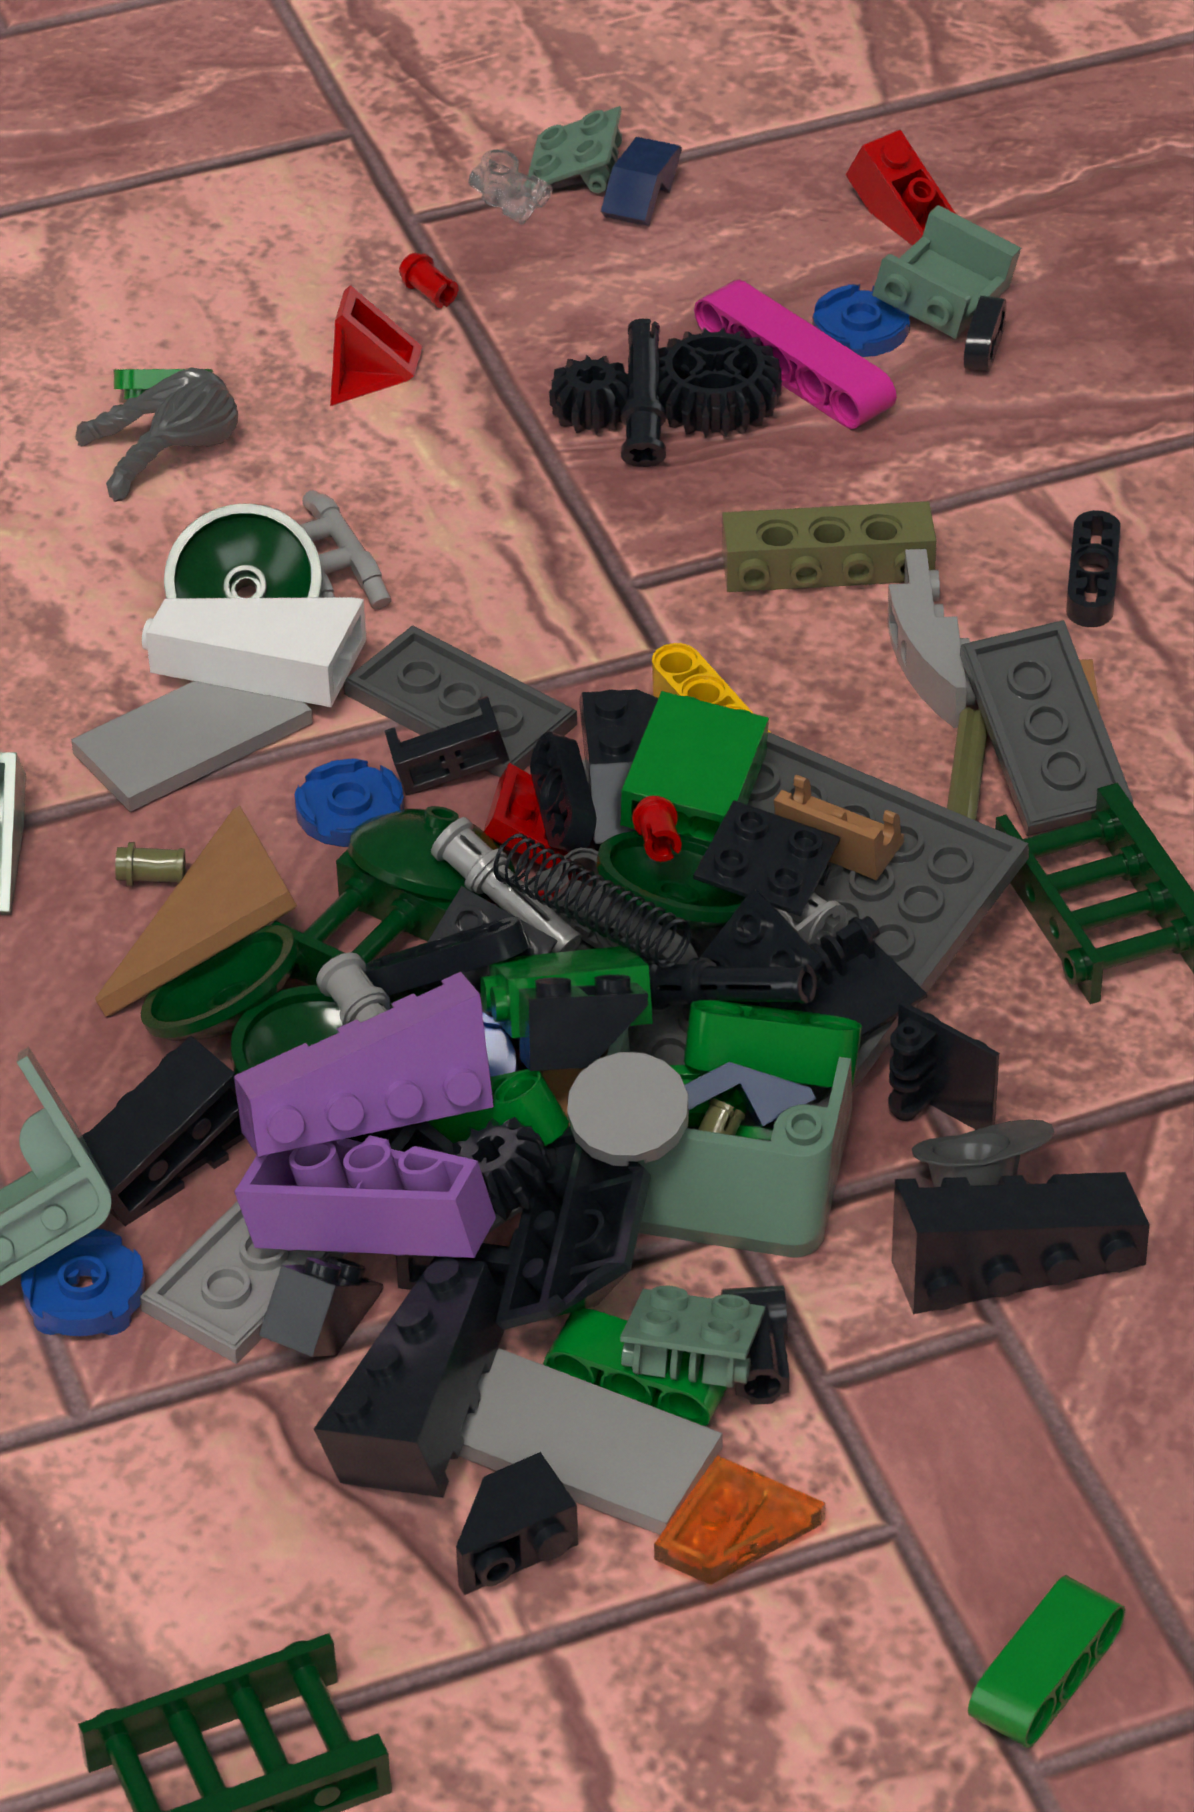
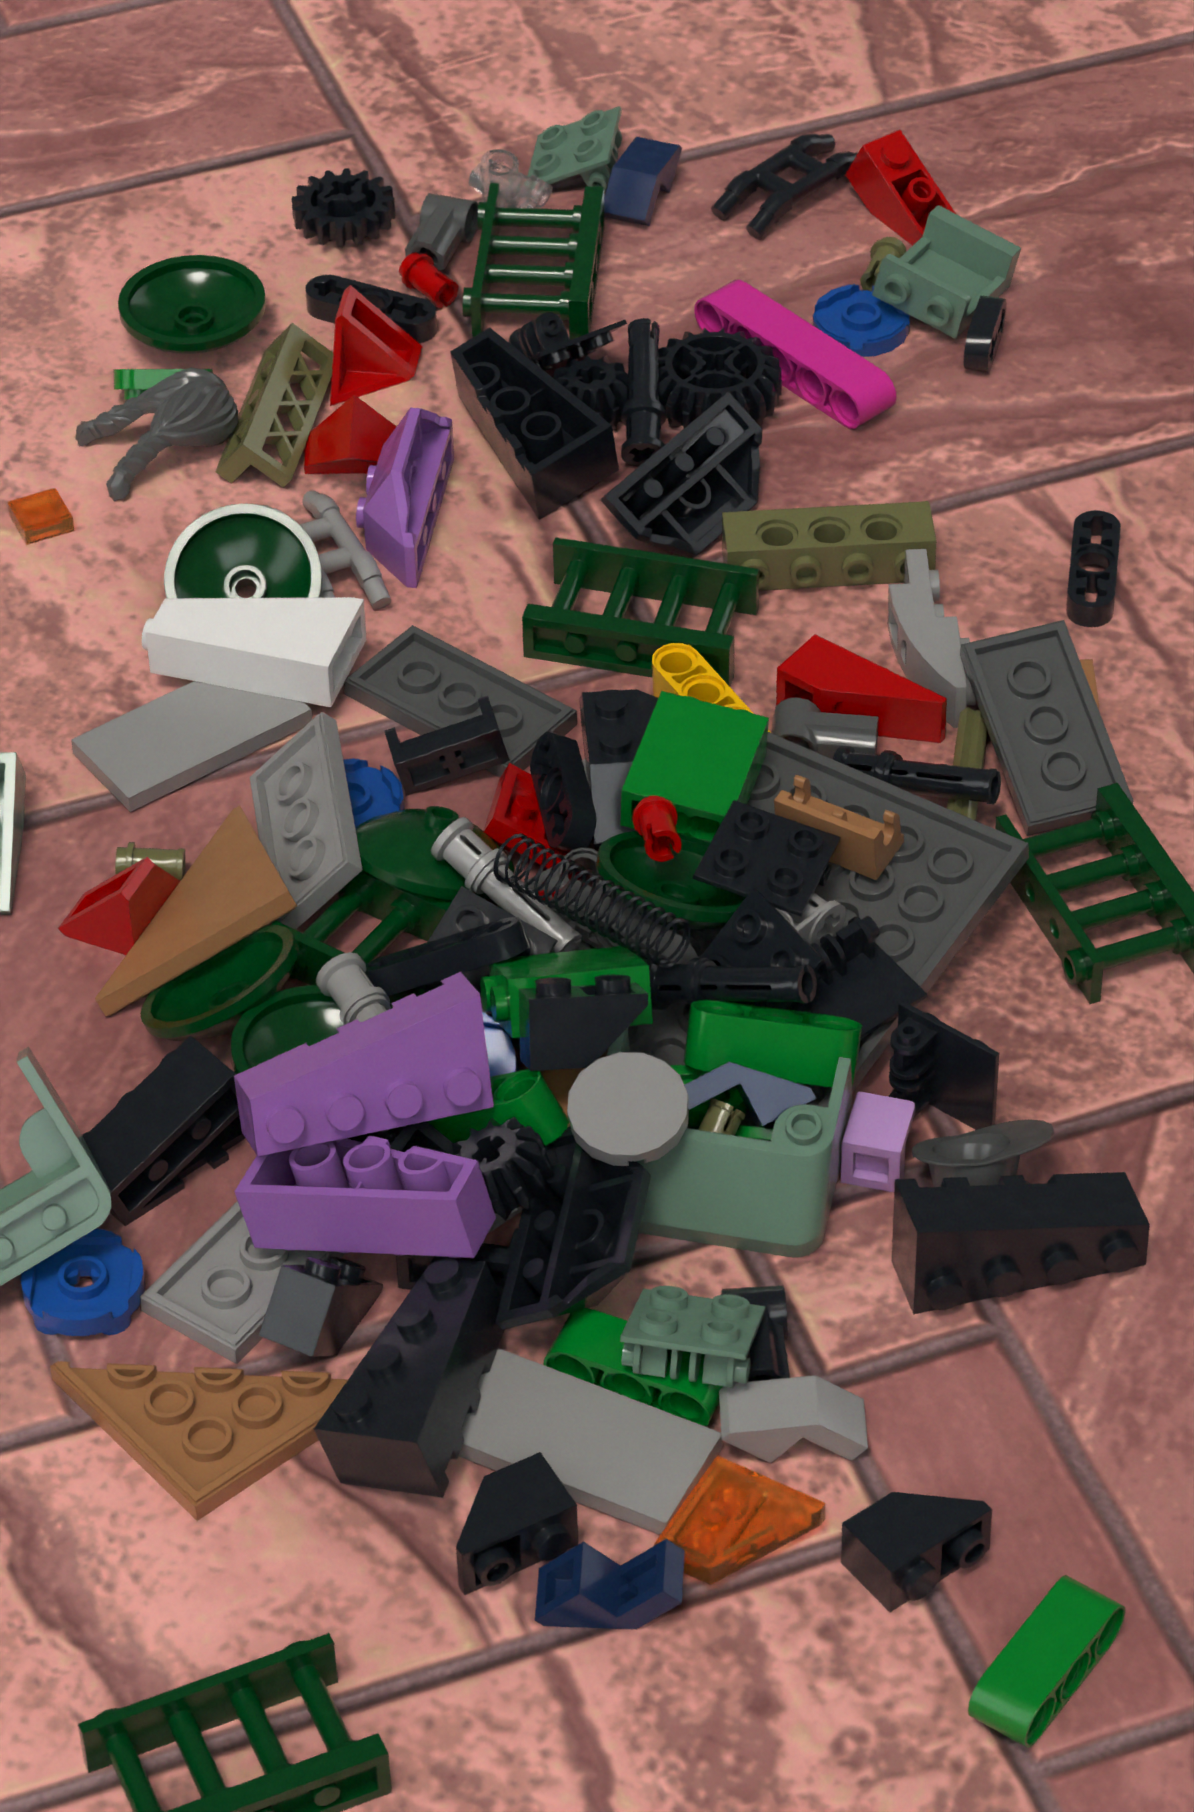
none -> clear orange tile [7,488,75,545]
none -> medium nougat tile [50,1361,348,1521]
none -> red slope [58,856,180,955]
none -> dark green dish [118,255,266,354]
none -> olive fence [215,323,333,487]
none -> light grey tile [250,712,362,930]
none -> black gear [292,168,396,247]
none -> red slope [304,395,397,474]
none -> black beam [305,275,437,343]
none -> medium lavender wedge [356,408,454,588]
none -> dark grey piece [405,193,478,270]
none -> black wedge [450,327,619,520]
none -> dark green fence [463,183,605,340]
none -> black hinge [509,312,627,371]
none -> dark green fence [522,537,759,687]
none -> dark blue slope [535,1539,685,1630]
none -> black wedge [600,392,763,558]
none -> black piece [711,133,858,239]
none -> light grey slope [719,1375,868,1463]
none -> dark grey piece [771,698,879,759]
none -> red slope [776,634,947,743]
none -> black pin [833,745,1001,805]
none -> lavender panel [841,1091,915,1193]
none -> black slope [841,1492,992,1612]
none -> olive pin [860,237,906,291]

